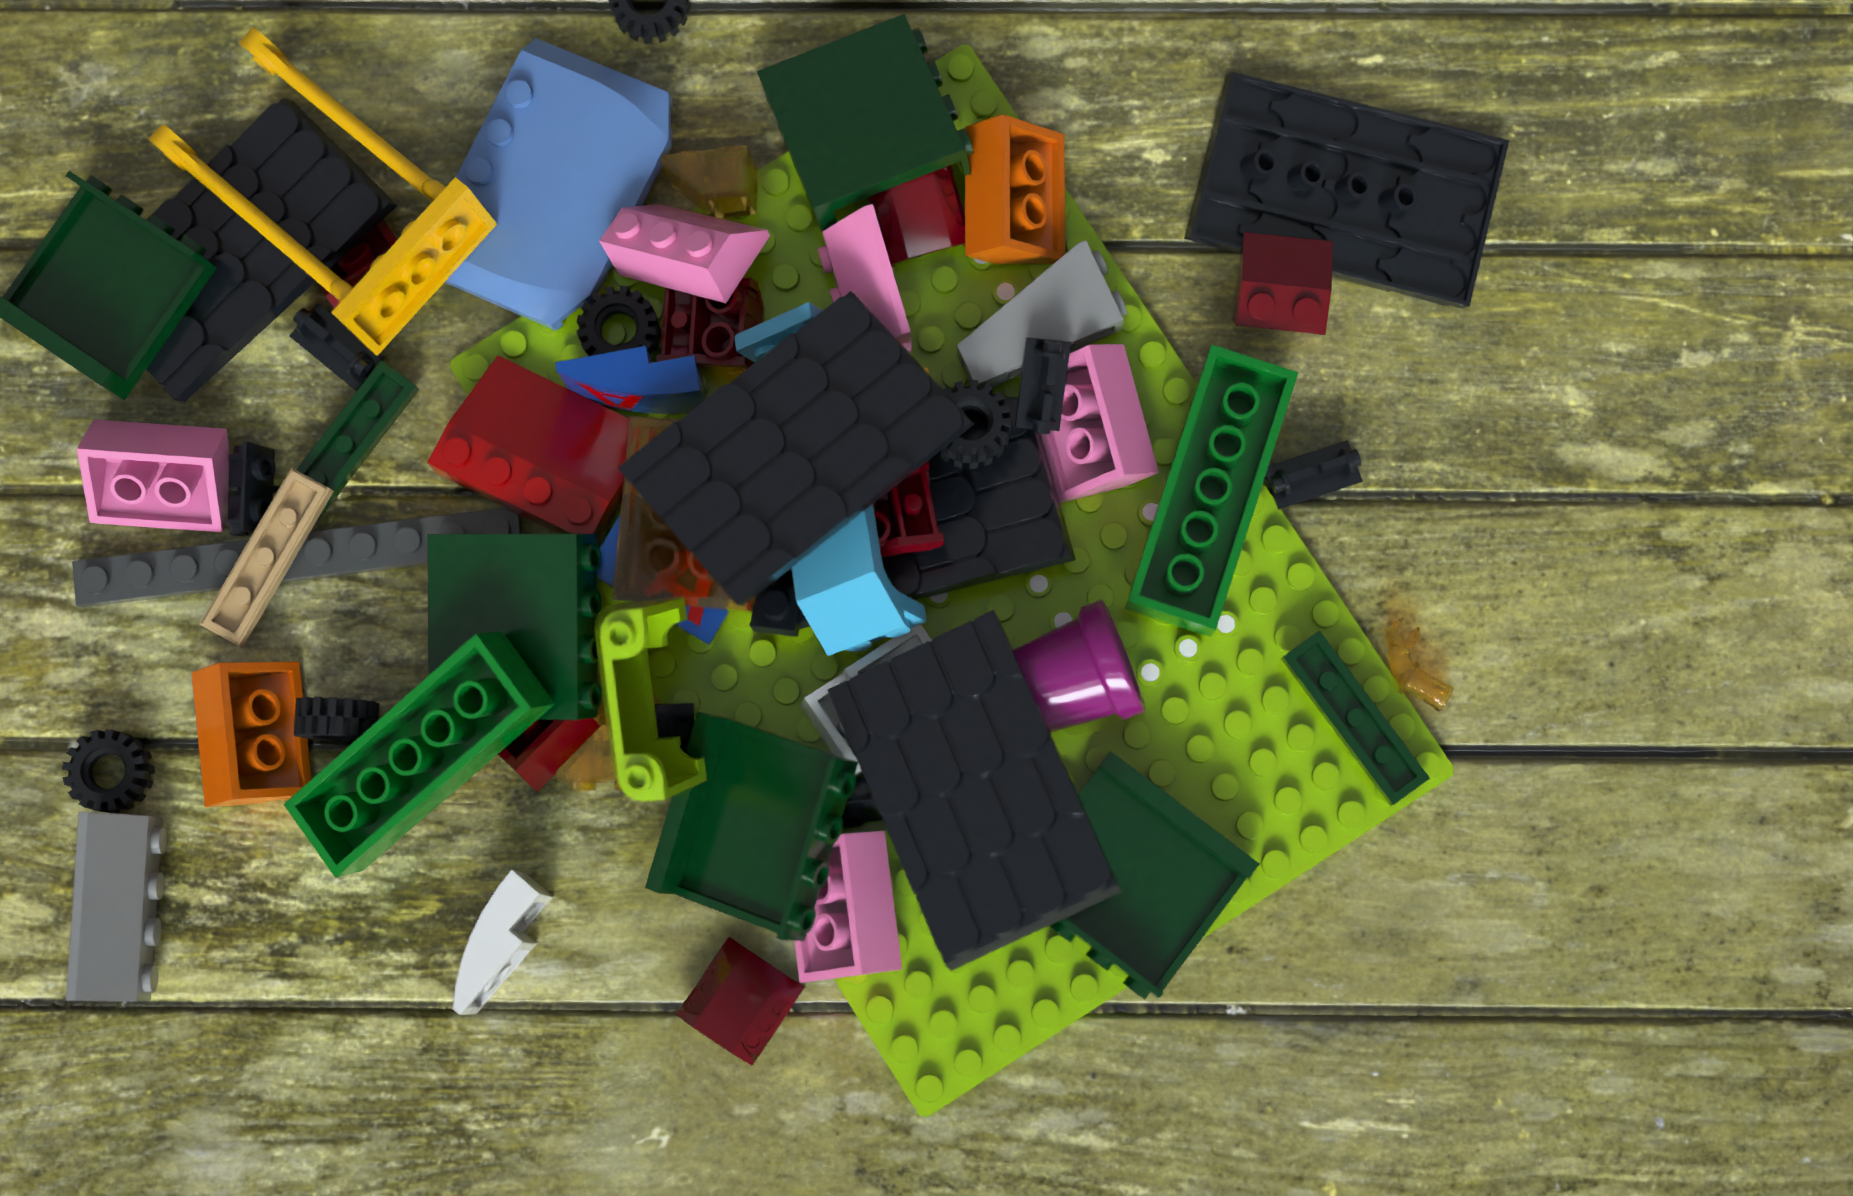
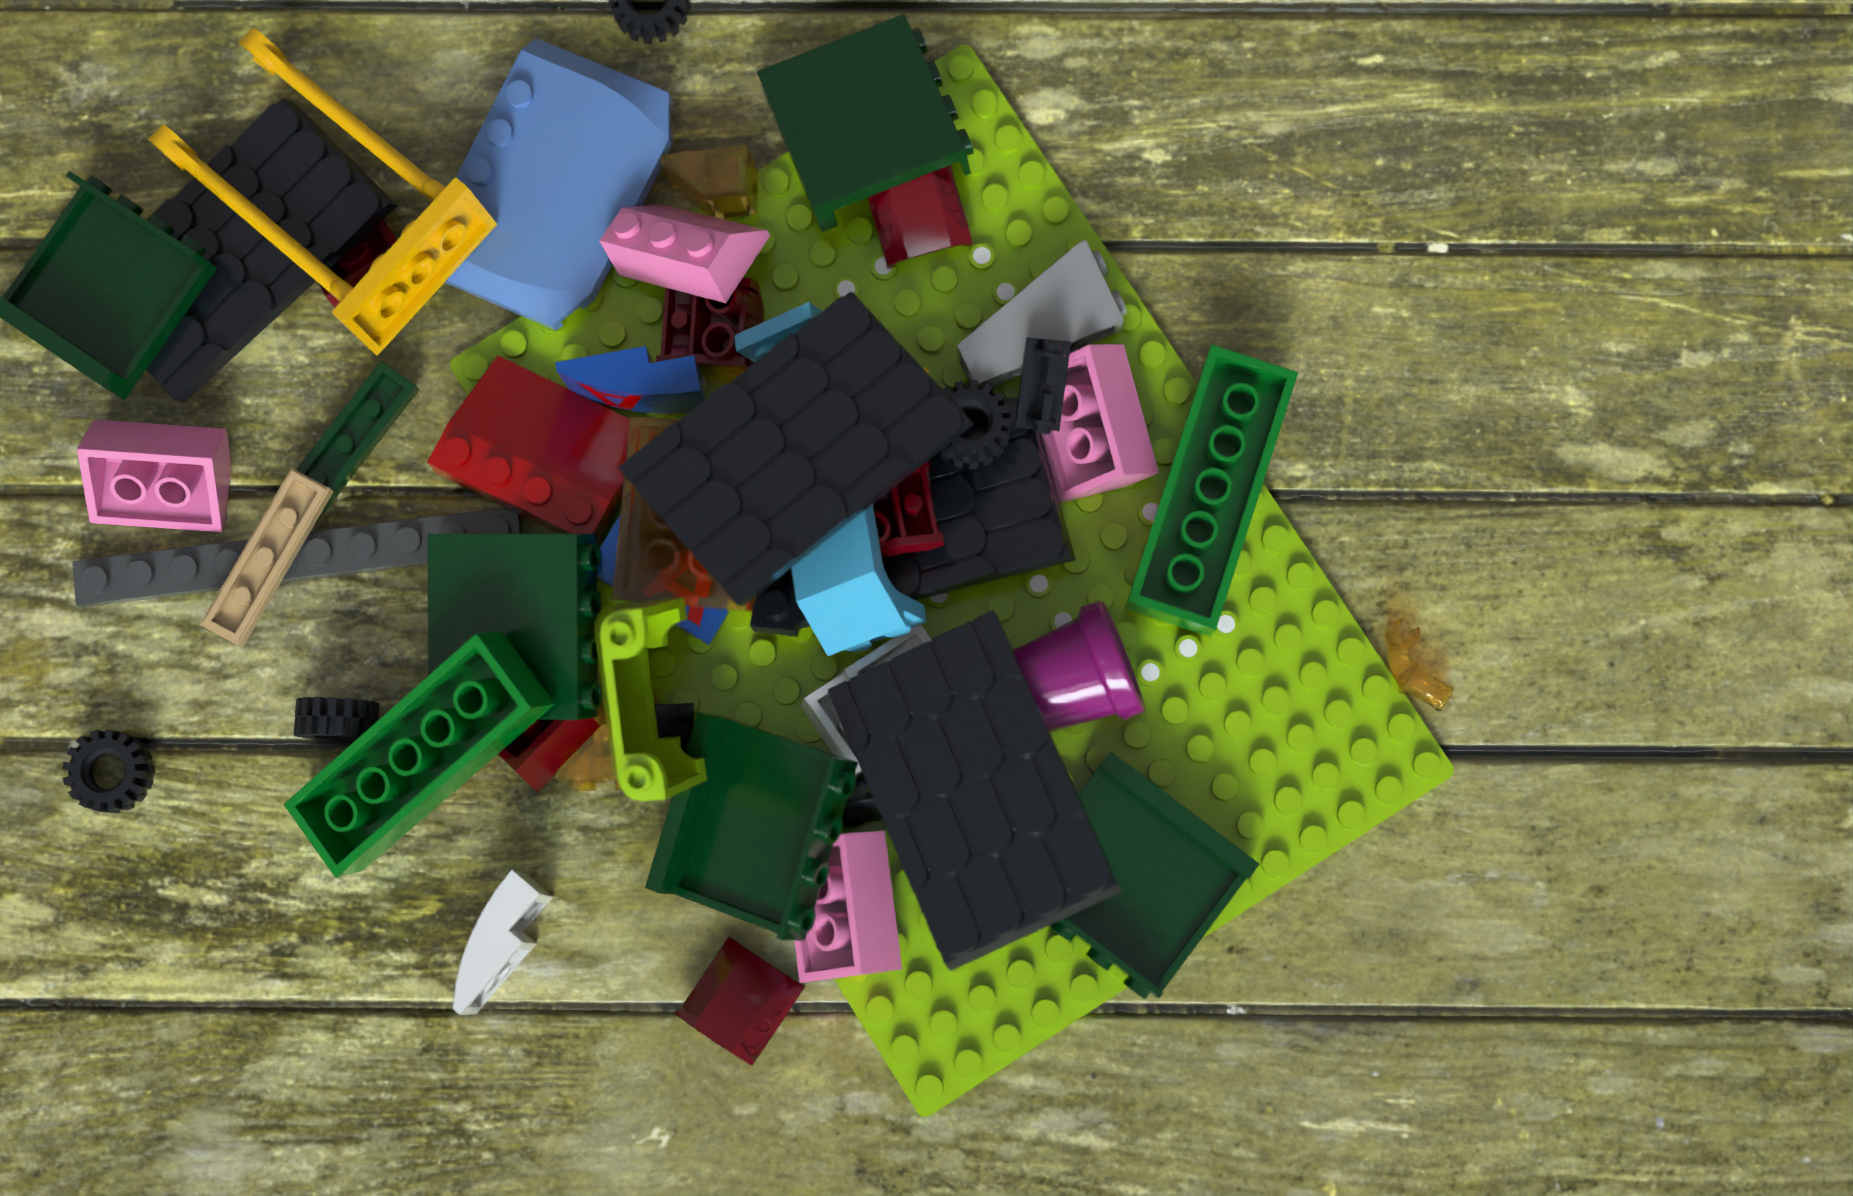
light grey slope [66,812,167,1001] -> none
orange slope [191,661,312,807] -> none
black hinge [226,441,276,536] -> none
black hinge [289,303,385,391] -> none
black tyre [577,286,661,358] -> none
bright pink slope [817,204,912,354] -> none
orange slope [965,114,1065,264] -> none
black piece [1184,72,1509,308] -> none
dark red slope [1232,231,1333,335] -> none
black hinge [1266,440,1363,510] -> none
dark green plate [1281,630,1430,806] -> none

